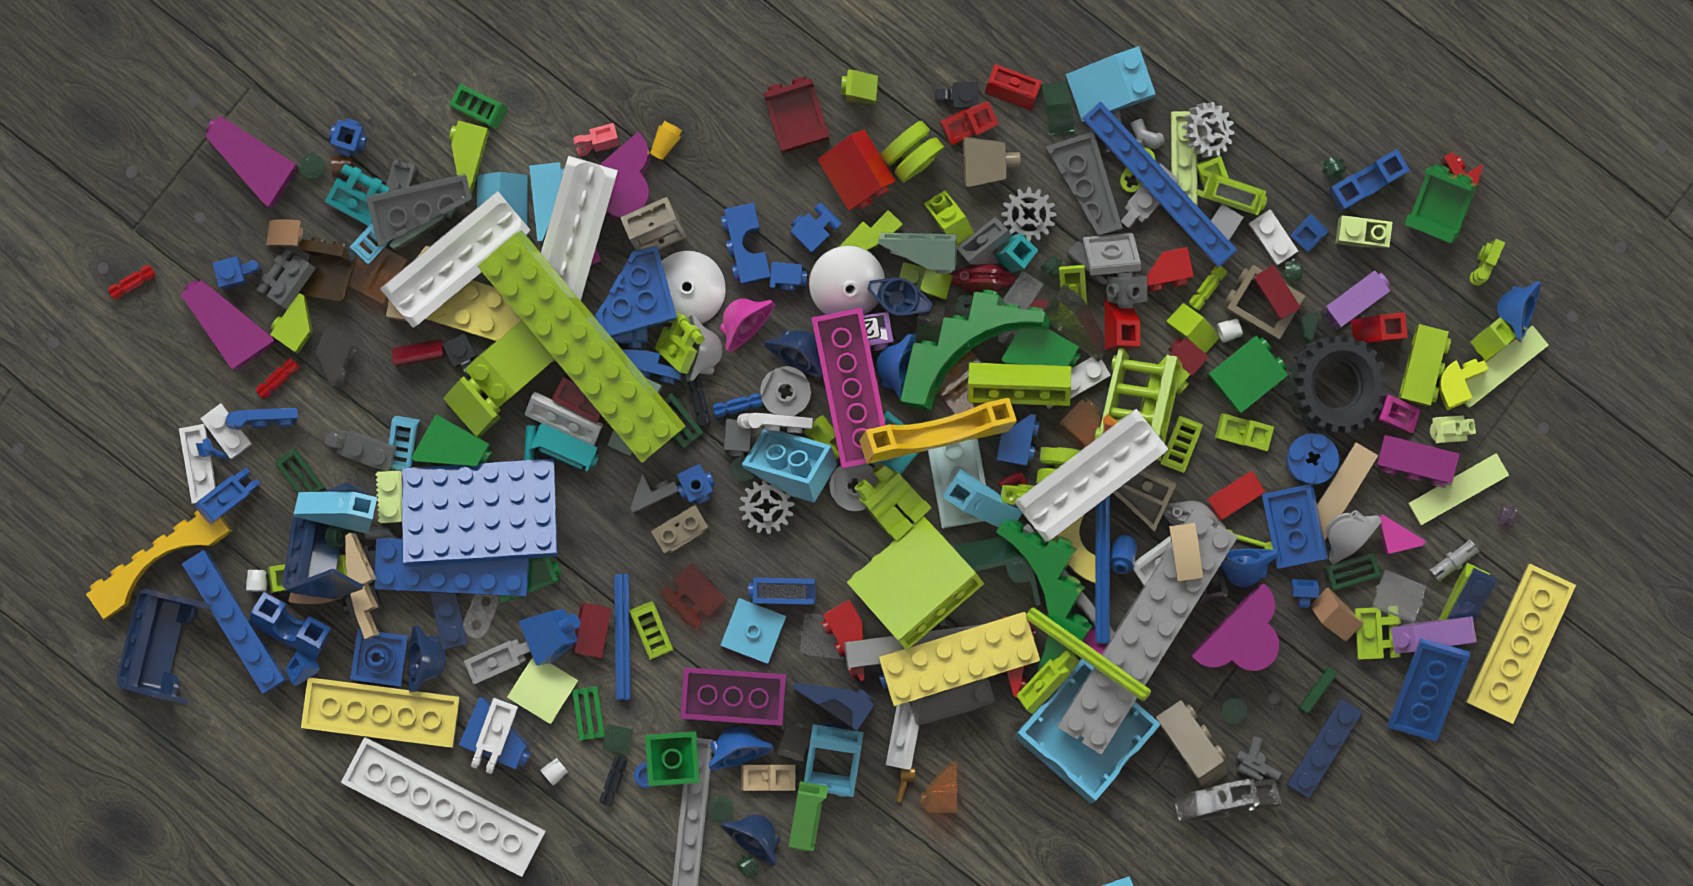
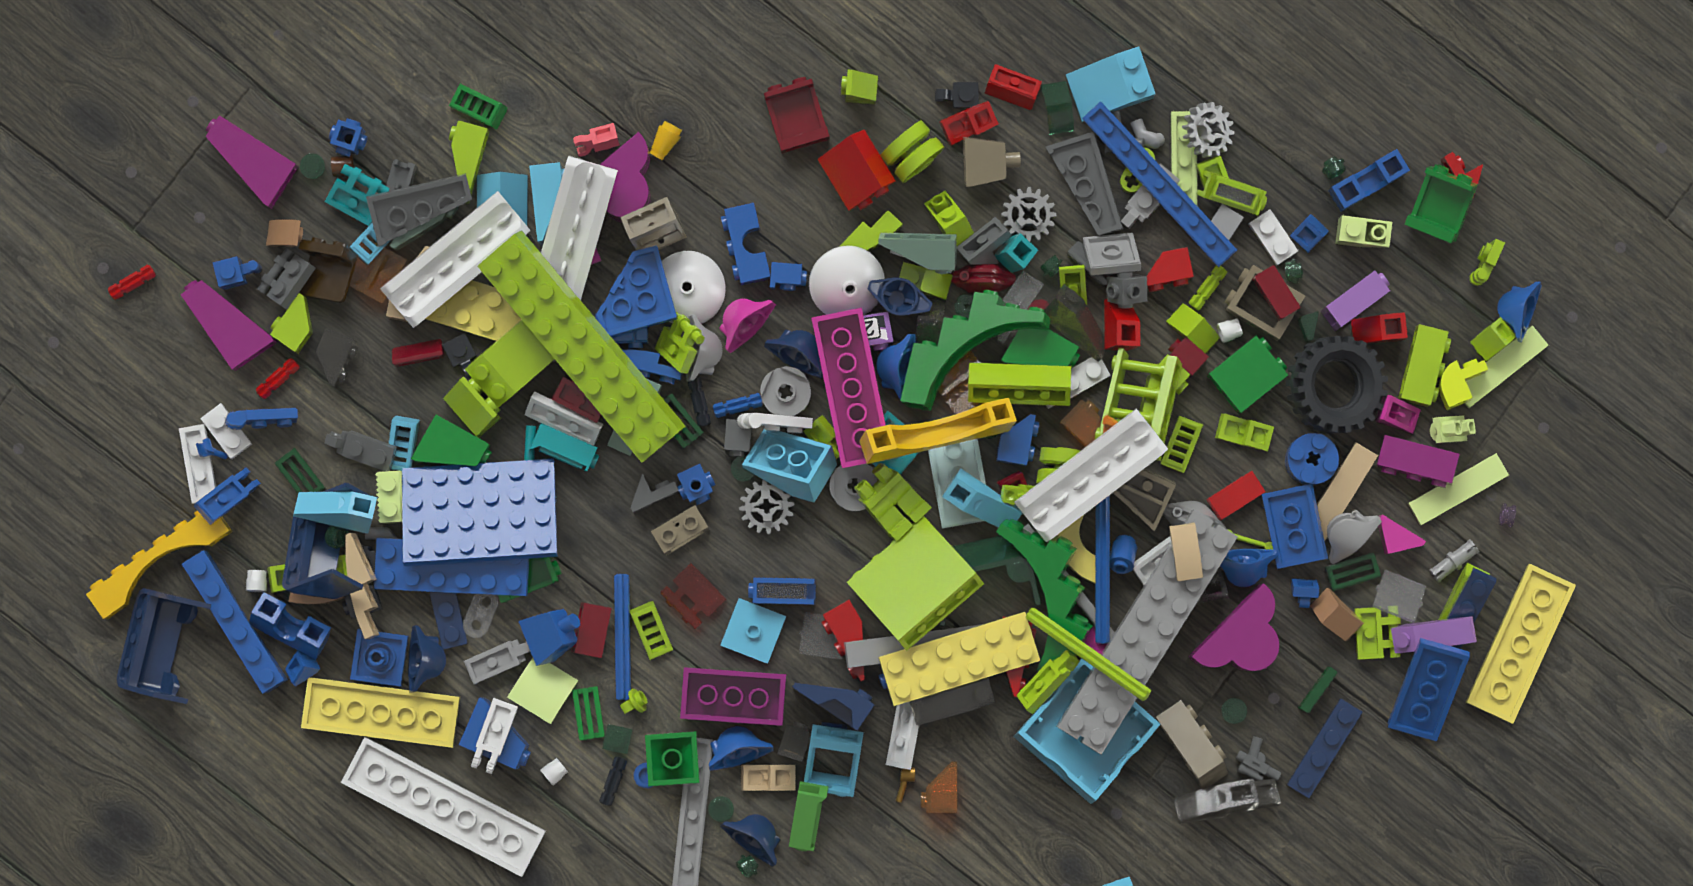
blue brick [790,202,842,255] -> none
none -> lime plate [620,689,648,714]

